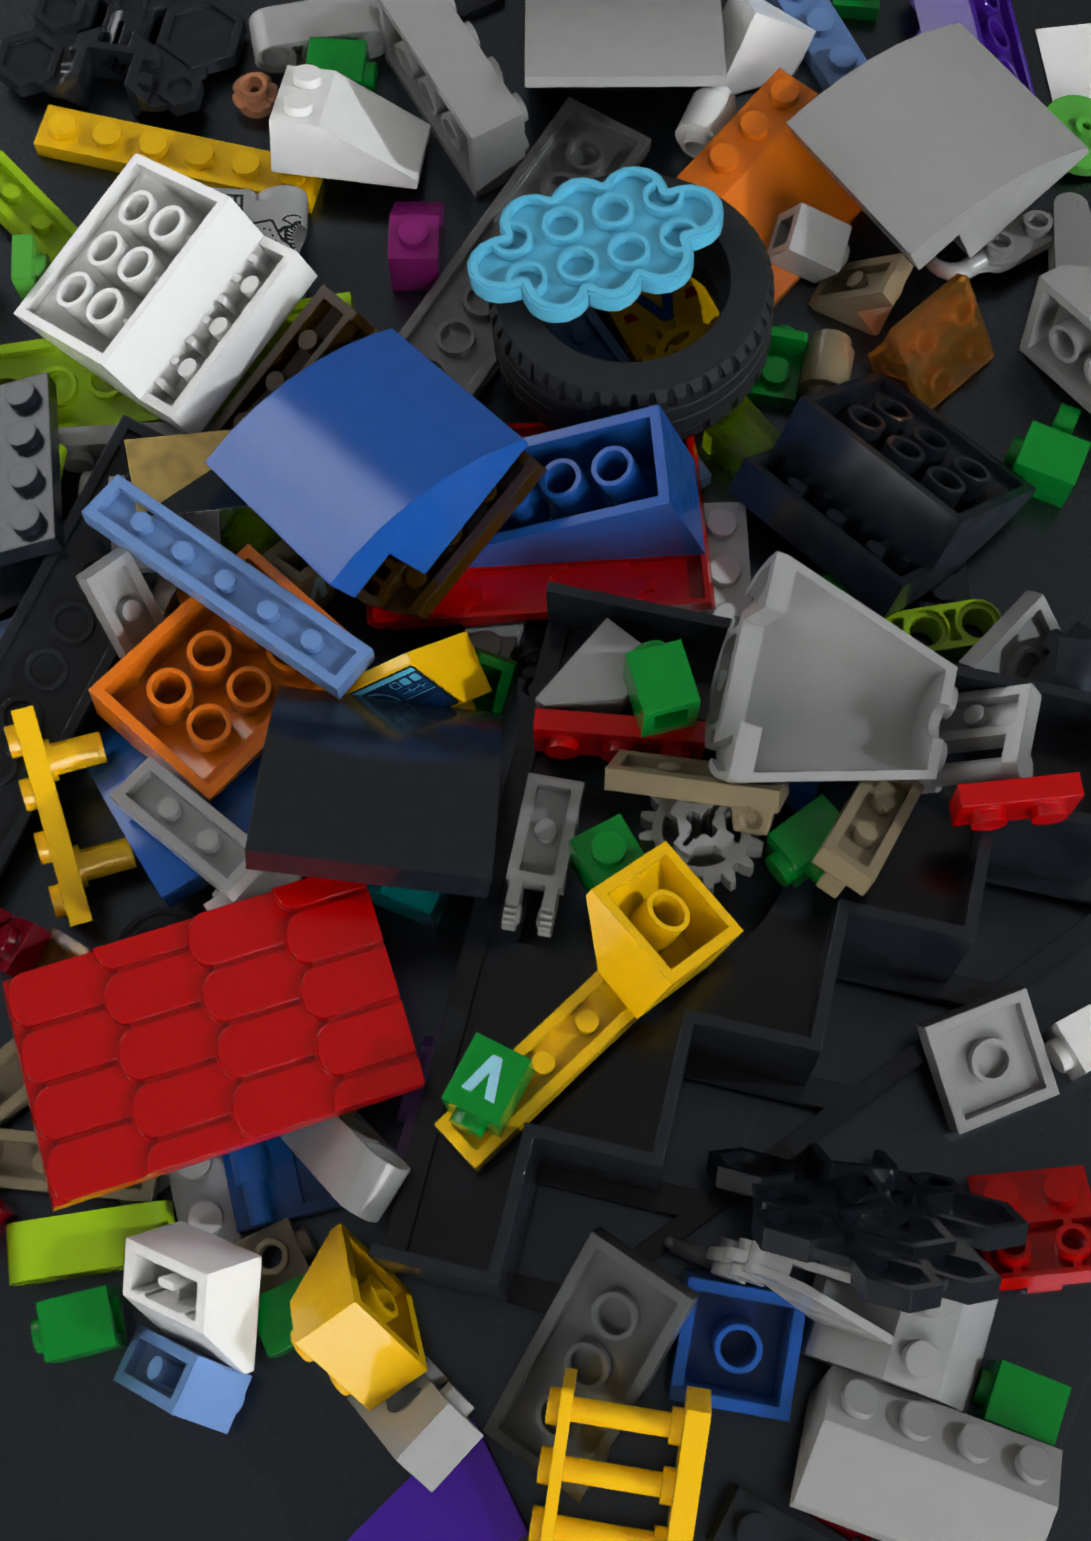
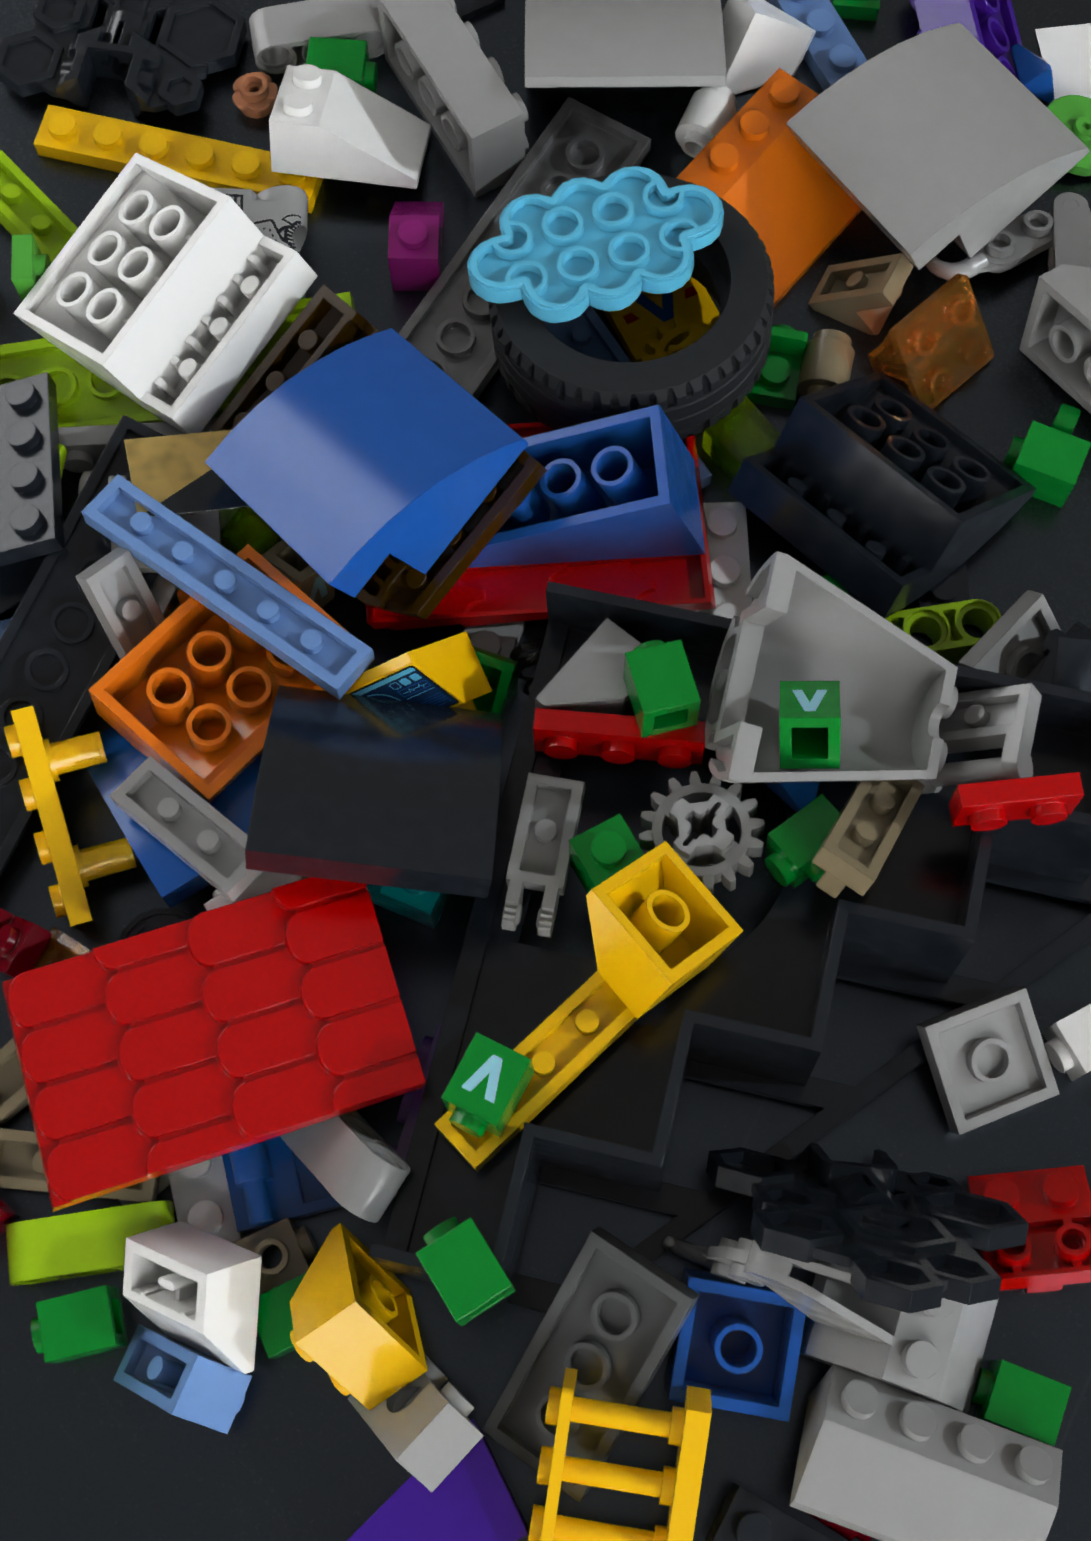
dark tan hinge [604,749,790,835] -> none
light grey brick [767,203,852,283] -> none
none -> green brick [415,1217,516,1327]
none -> green brick [779,681,841,769]
none -> blue slope [1011,43,1054,103]

